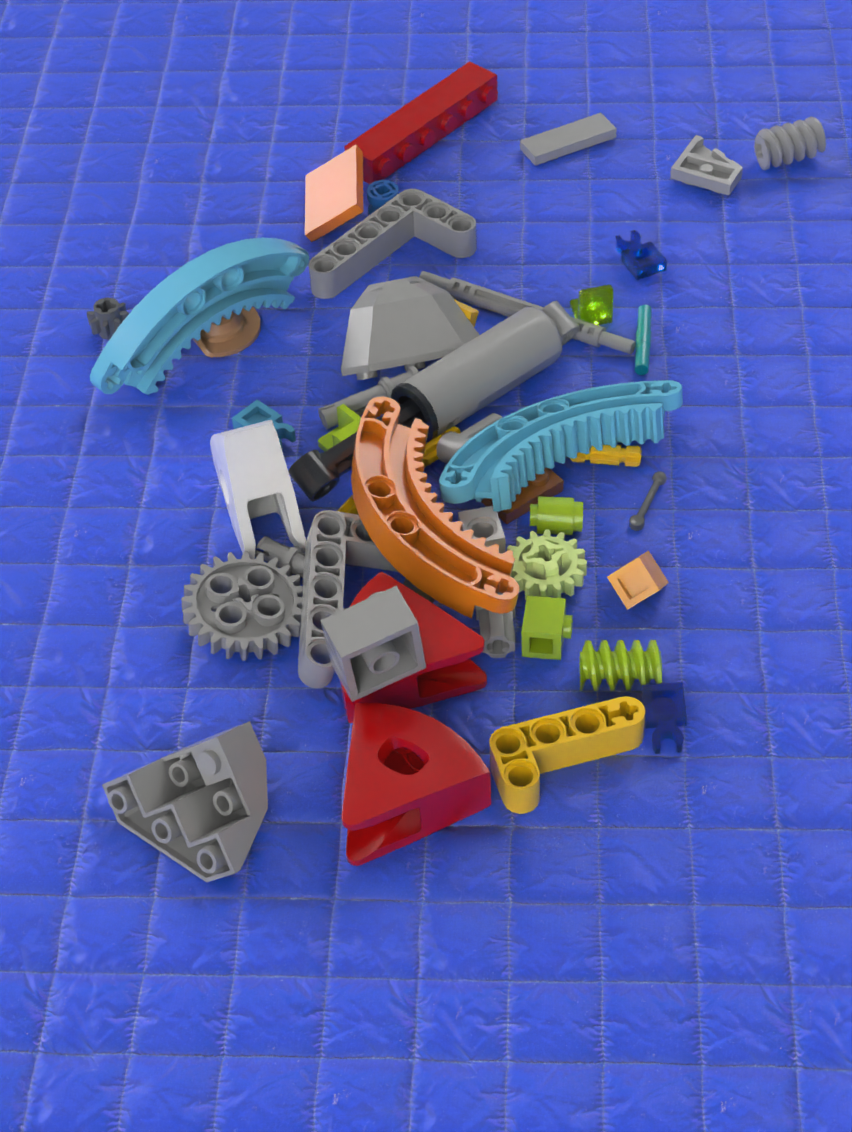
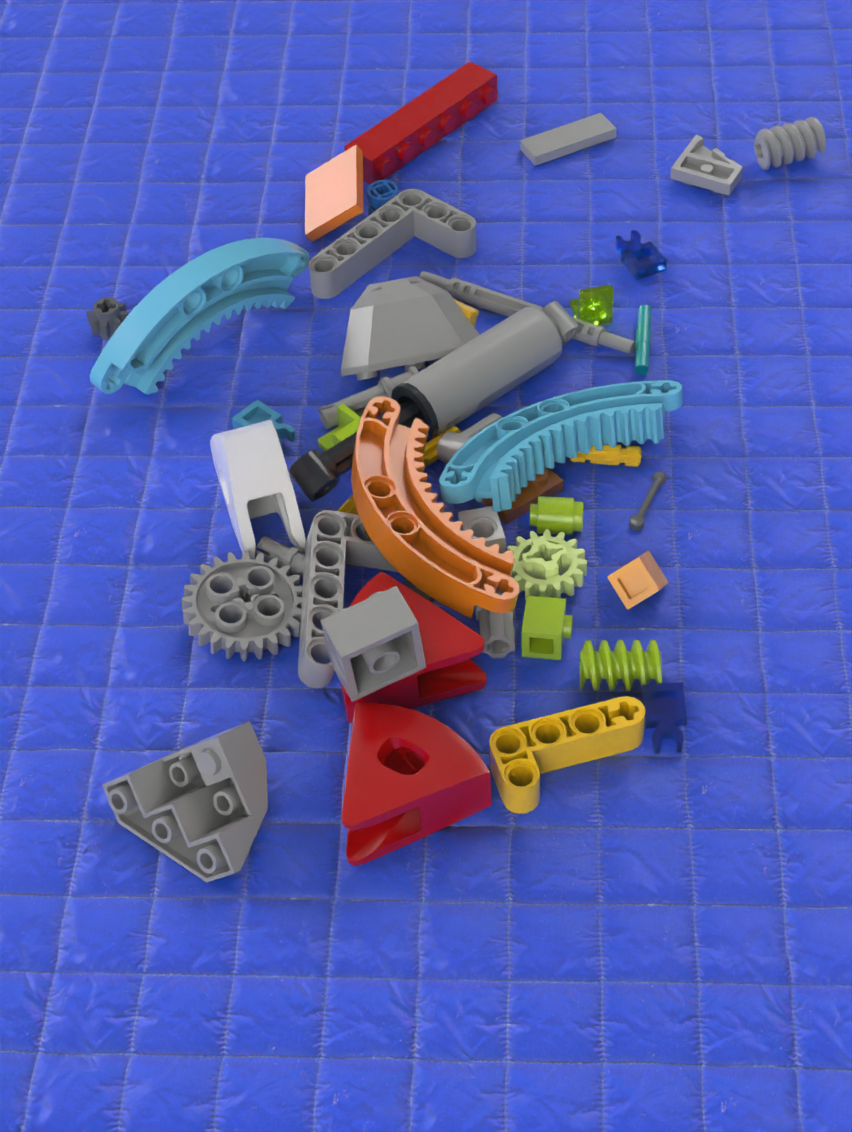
medium nougat hat [192,307,261,358] -> none

